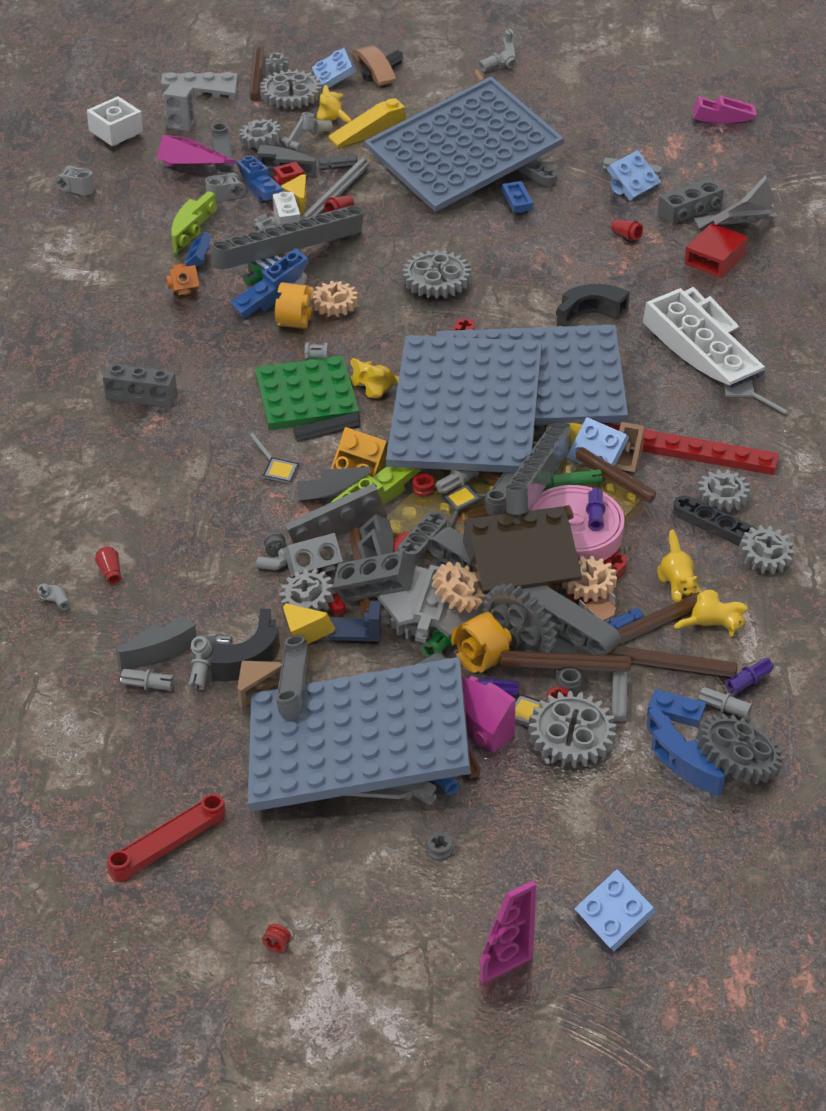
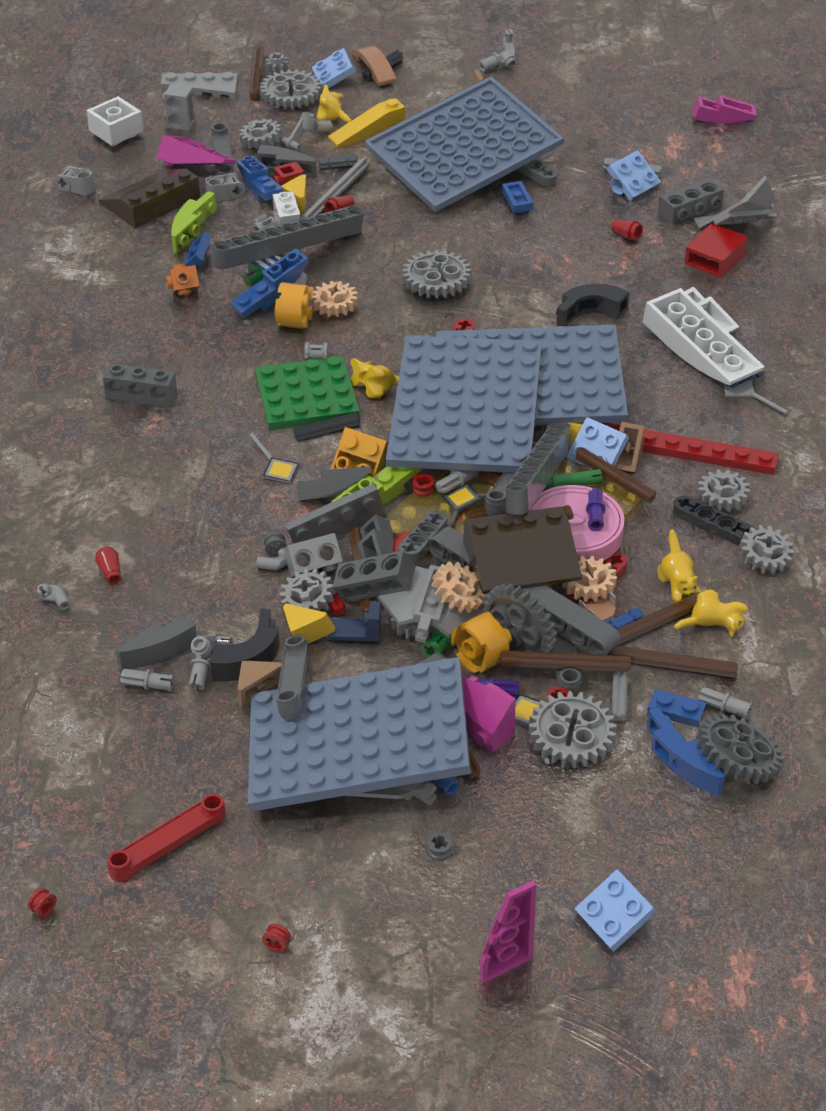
dark purple axle [725,658,774,695] -> none
none -> red bush [28,888,57,918]
none -> dark brown slope [99,169,200,228]

